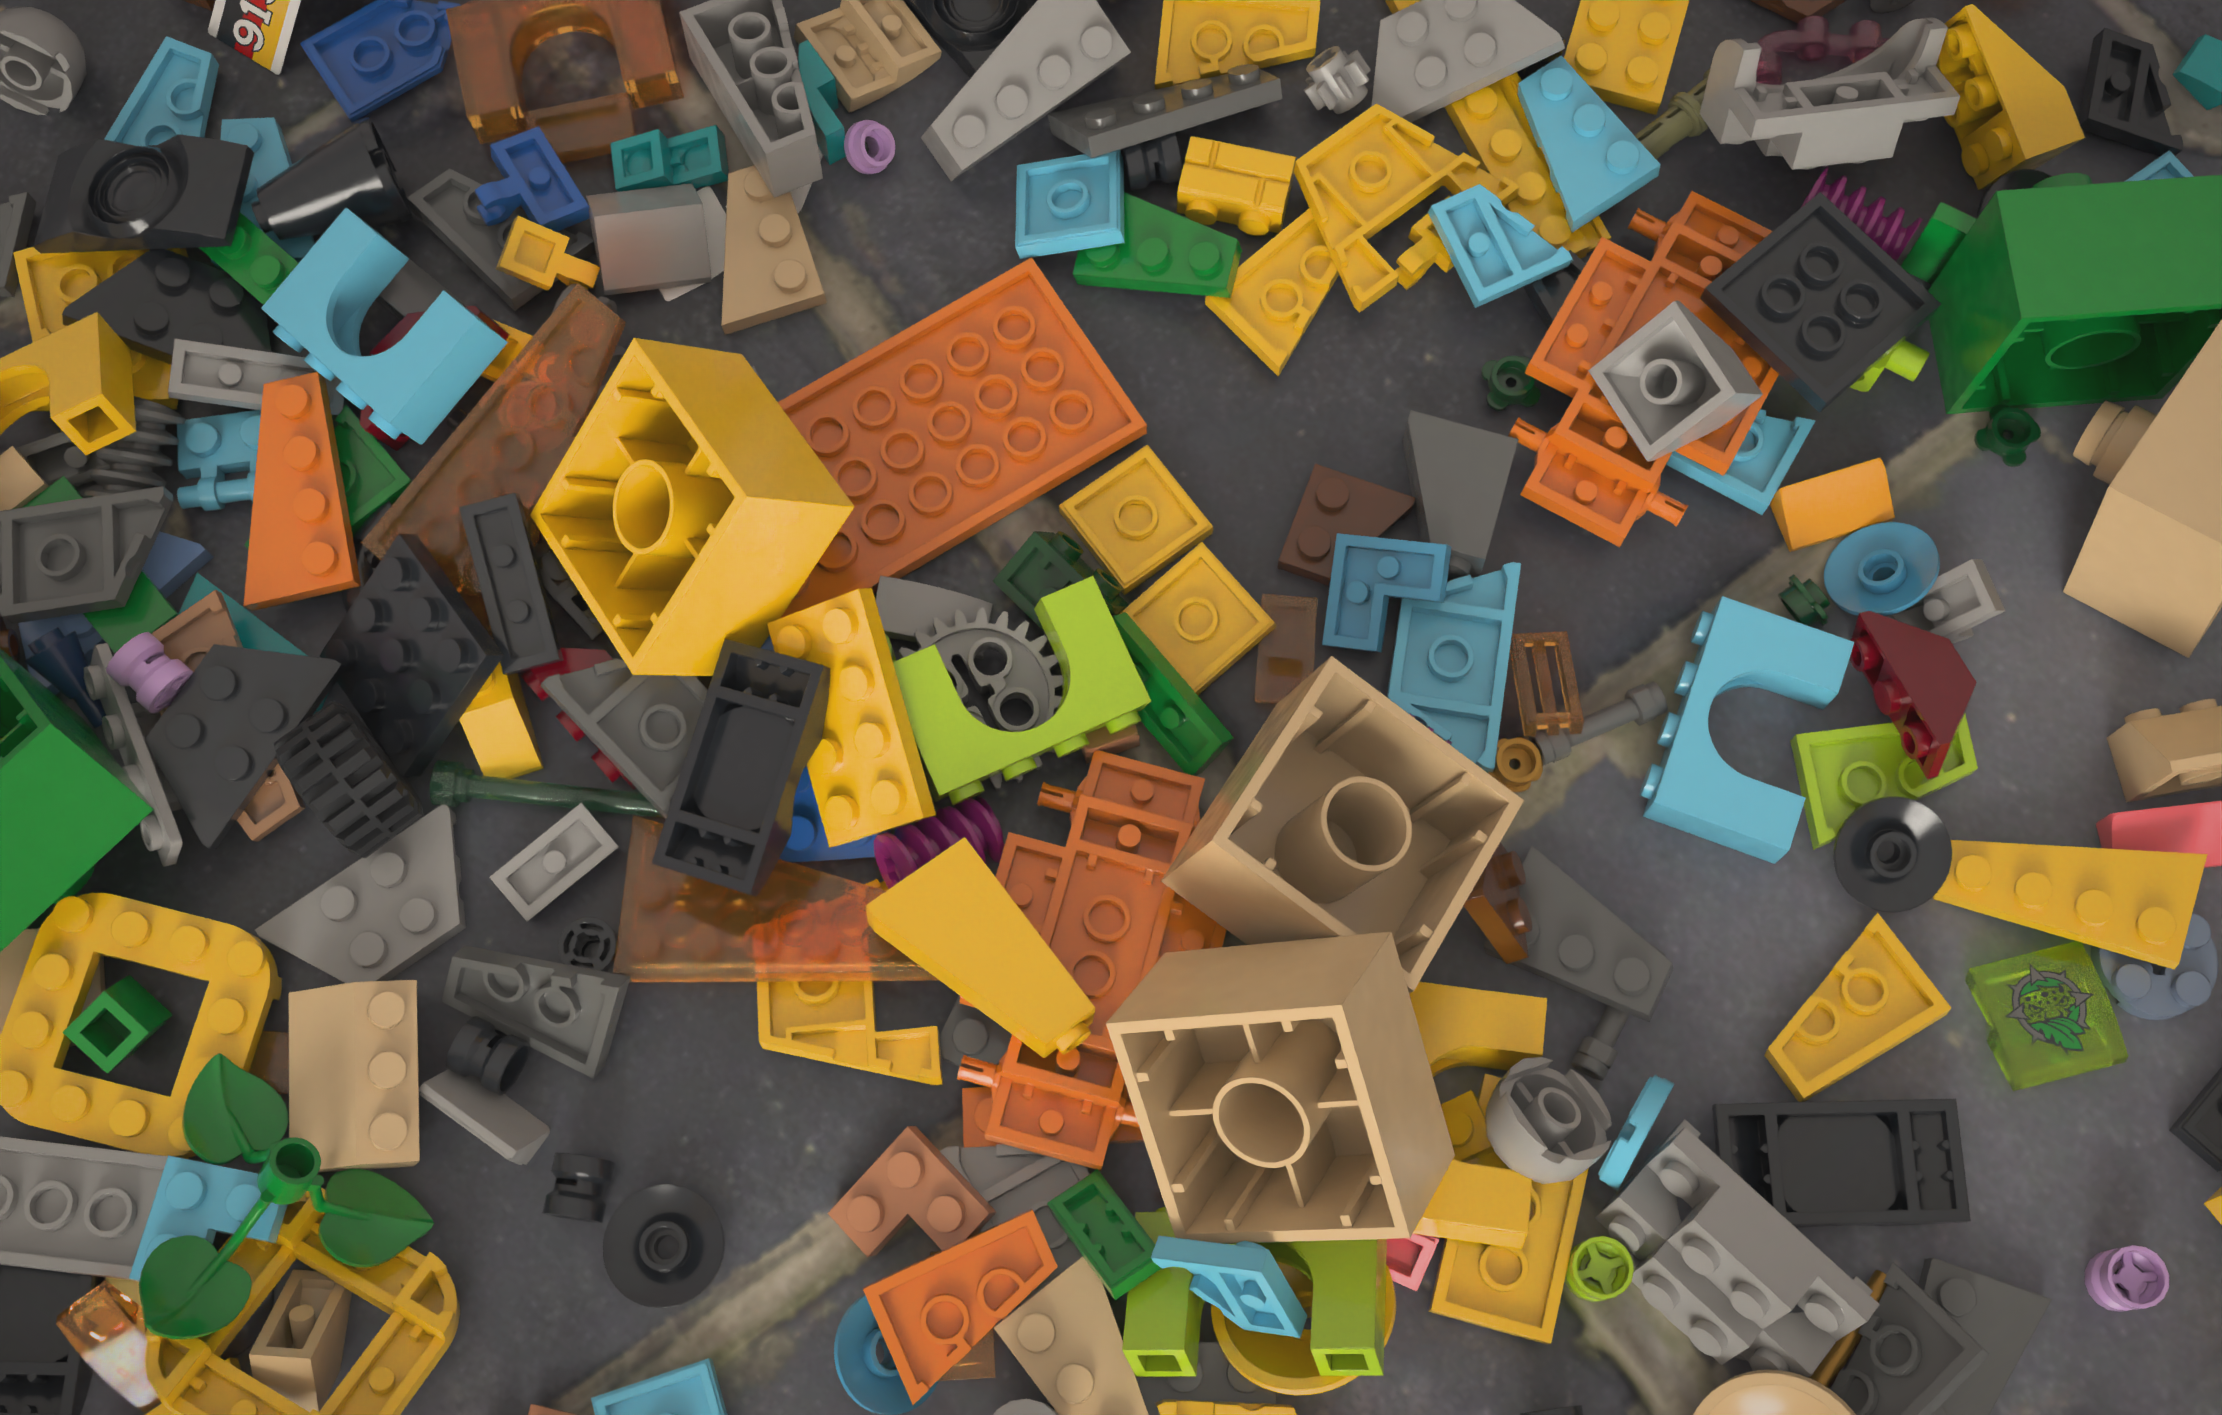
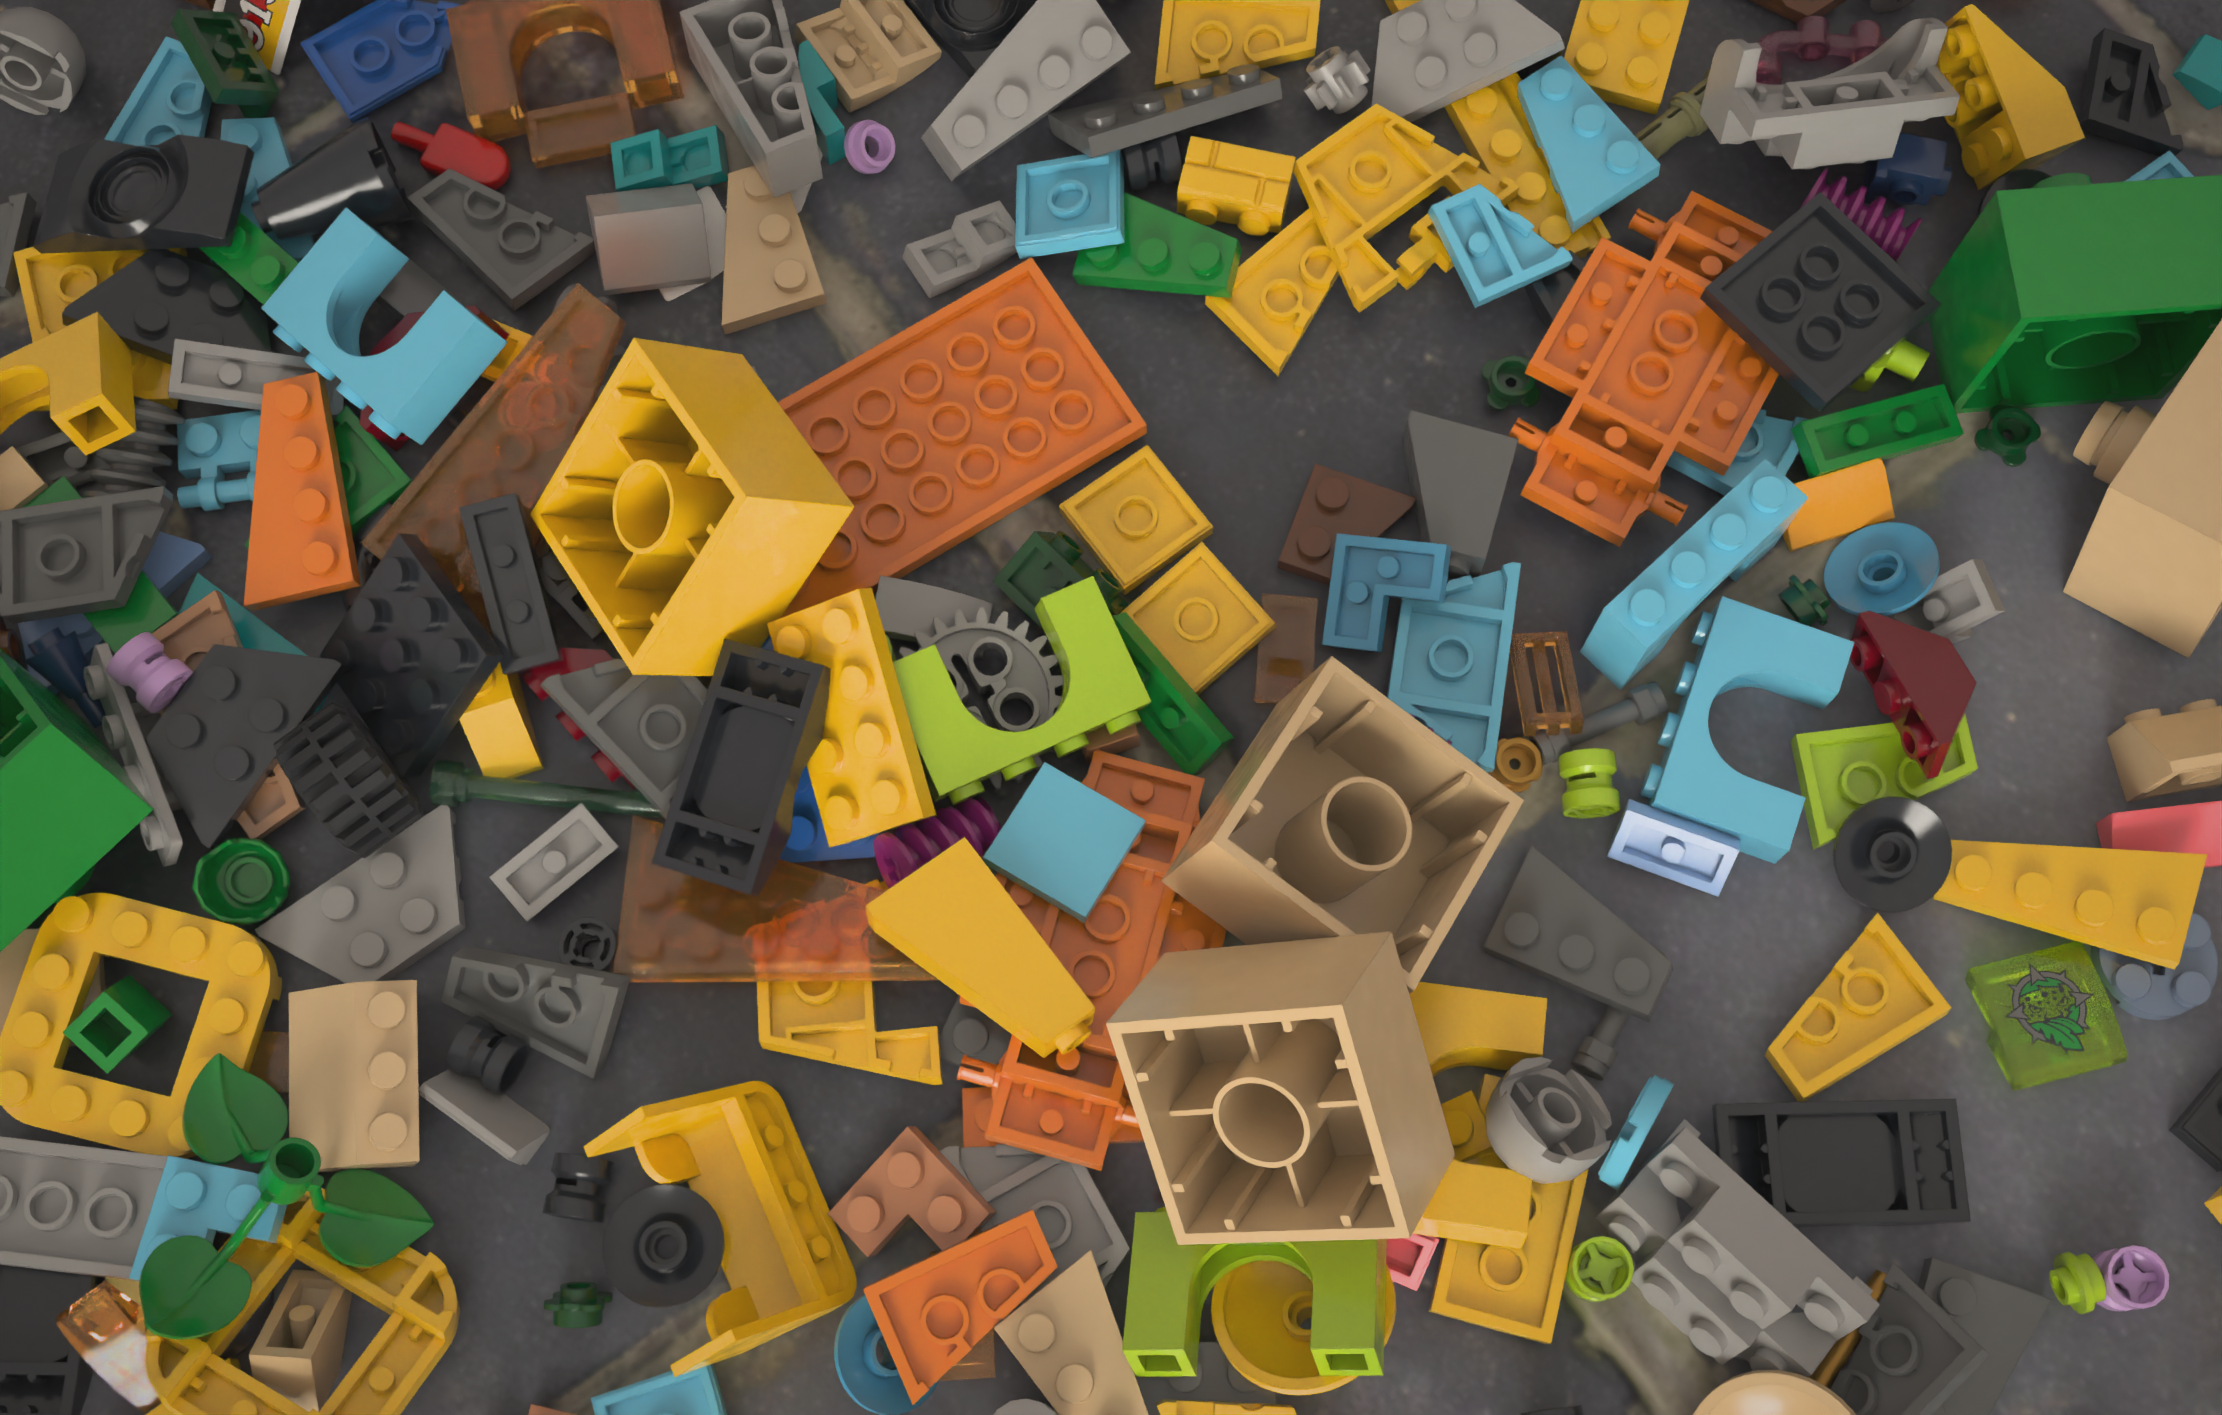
blue plate [475,126,590,232] -> none
yellow plate [496,216,600,291] -> none
green plate [1047,1169,1162,1300] -> none
medium azure wing [1151,1236,1307,1338] -> none
reddish brown wing [1463,842,1532,964] -> none
light grey slope [1588,301,1763,461] -> none
green tile [1901,202,1977,284] -> none
none -> dark green bracket [171,8,280,119]
none -> green hair [192,838,290,926]
none -> red piece [391,121,511,190]
none -> dark green plate [544,1282,613,1328]
none -> yellow windscreen [583,1081,857,1377]
none -> light grey slope [902,200,1017,298]
none -> medium azure tile [983,762,1146,923]
none -> lime wheel [1558,748,1621,819]
none -> medium azure arch [1580,458,1808,691]
none -> light blue plate [1607,799,1741,897]
none -> green plate [1791,384,1964,479]
none -> dark blue brick [1863,132,1952,205]
none -> lime plate [2049,1252,2106,1314]

